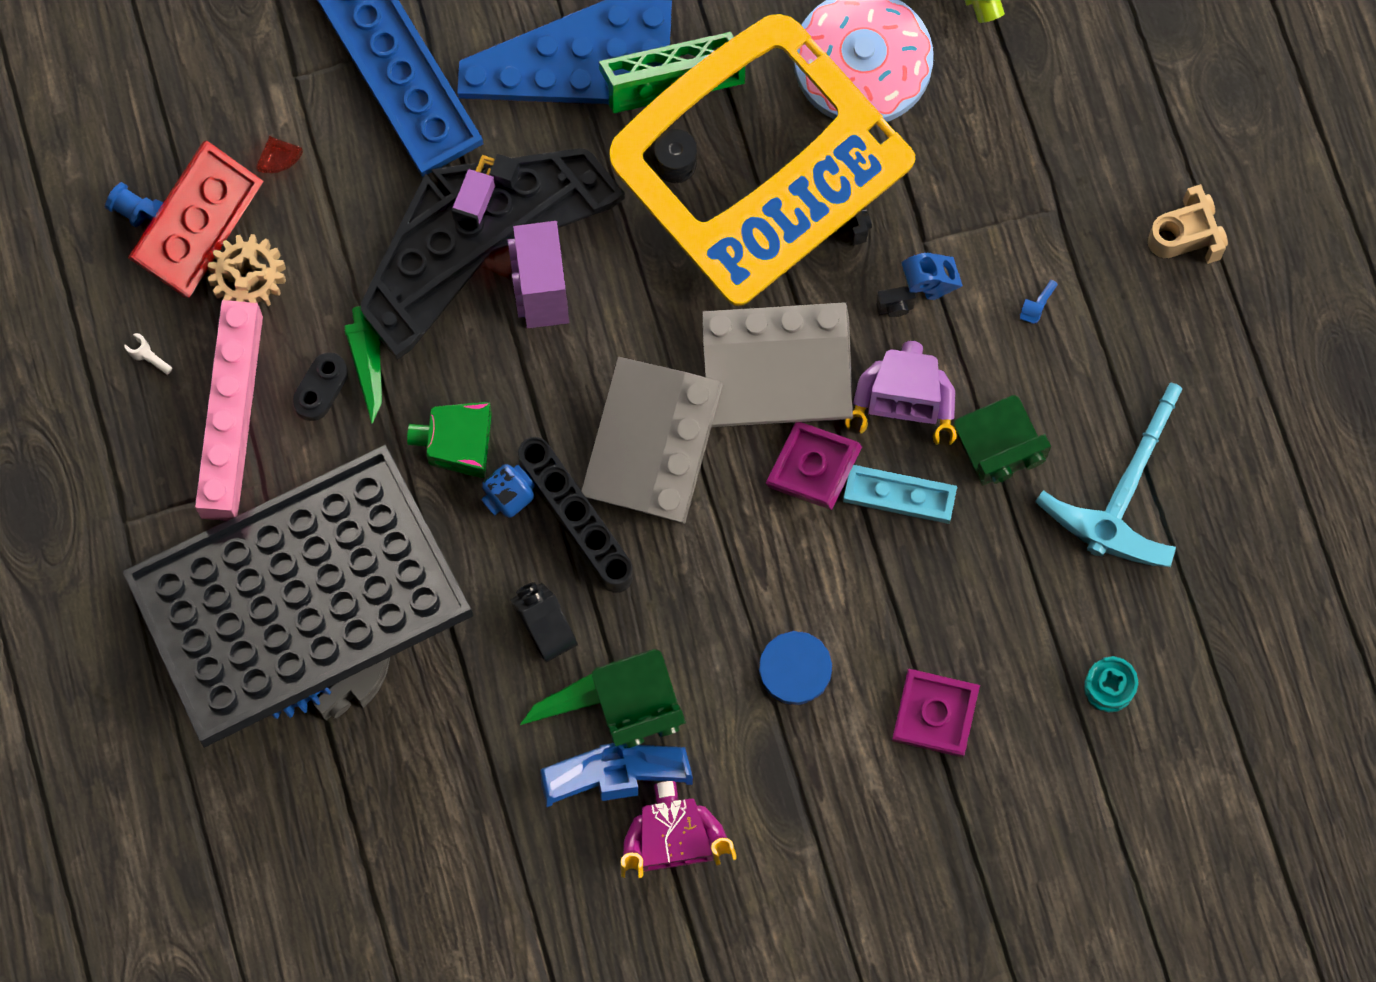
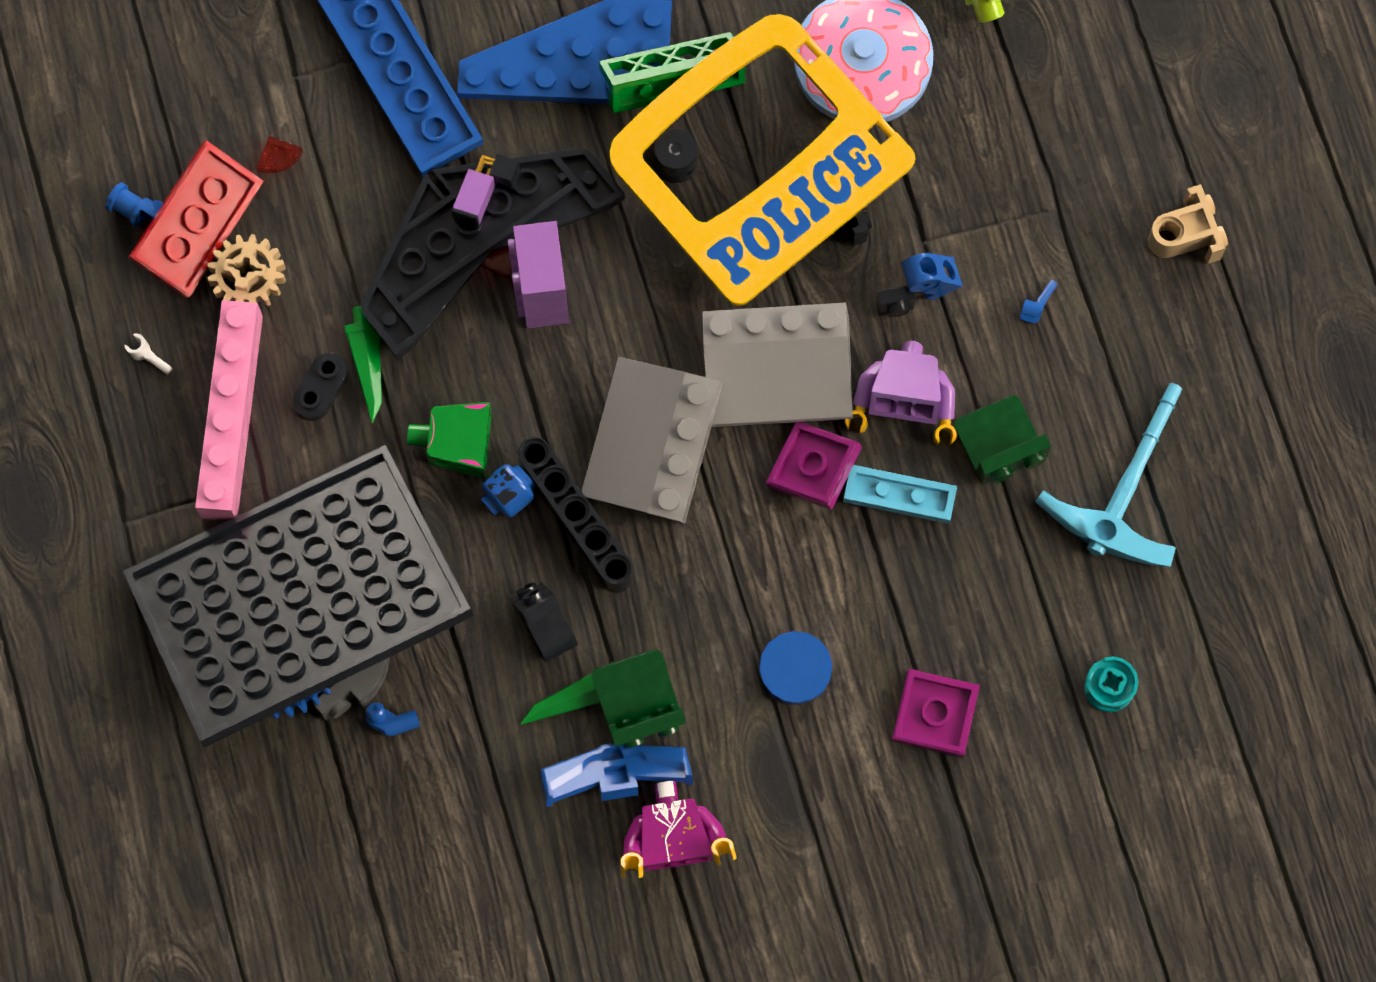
none -> blue arm [365,702,421,737]

